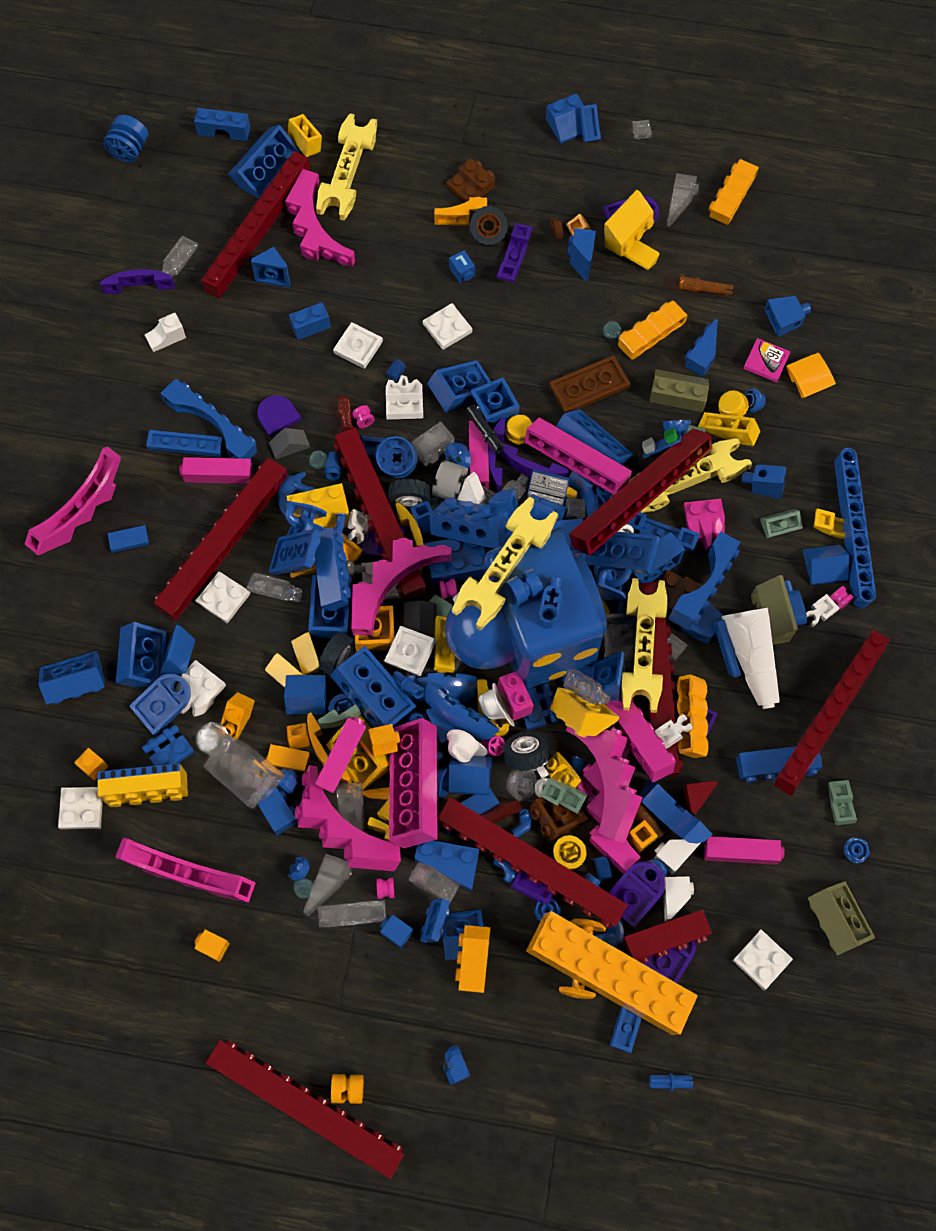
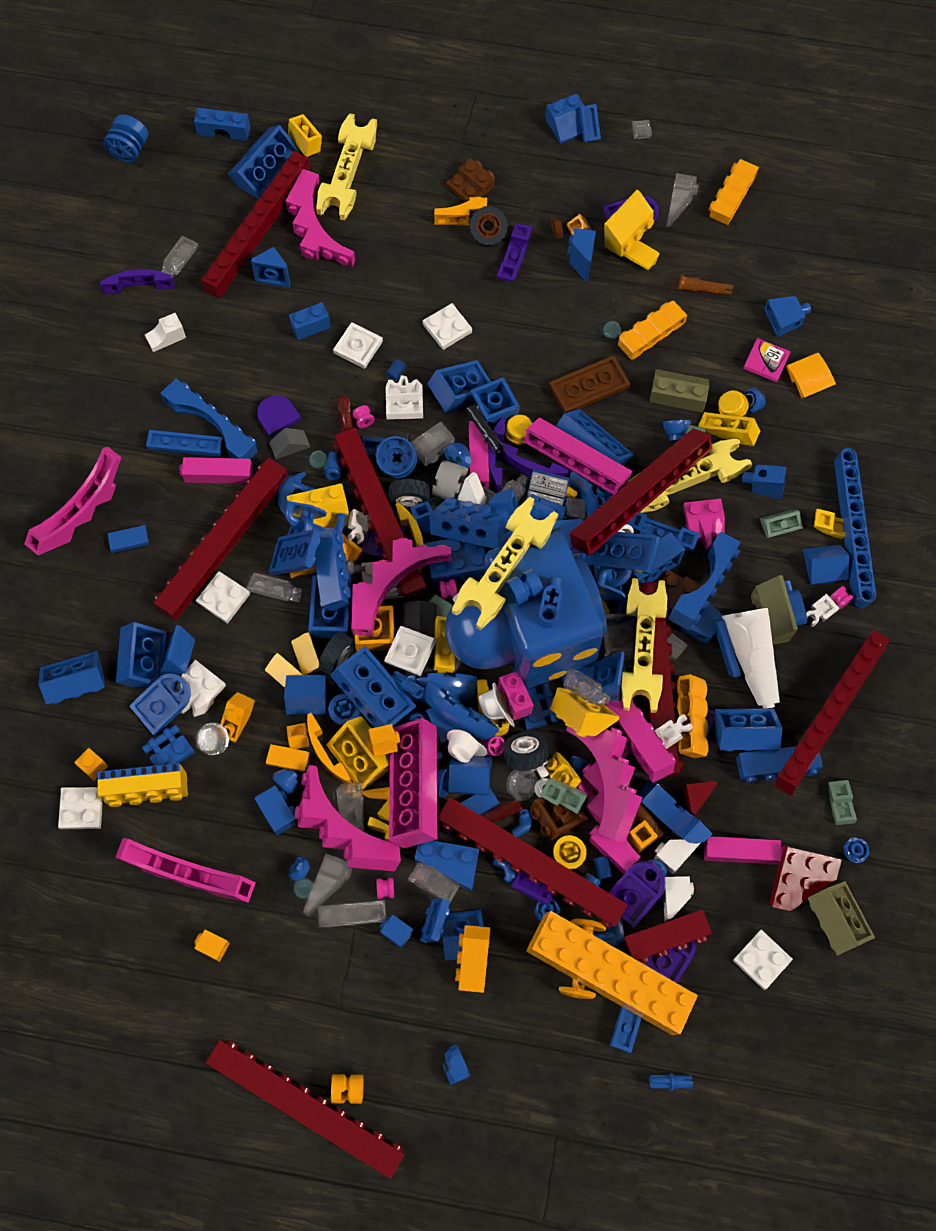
clear windscreen [203,733,285,809] -> none
dark pink brick [315,716,366,793] -> none
sand green slope [318,704,361,729] -> none
blue brick [449,250,475,283] -> none
piece [642,427,681,459] -> none
blue slope [685,319,718,377] -> none
none -> blue brick [713,708,782,751]
none -> plate [769,845,841,911]

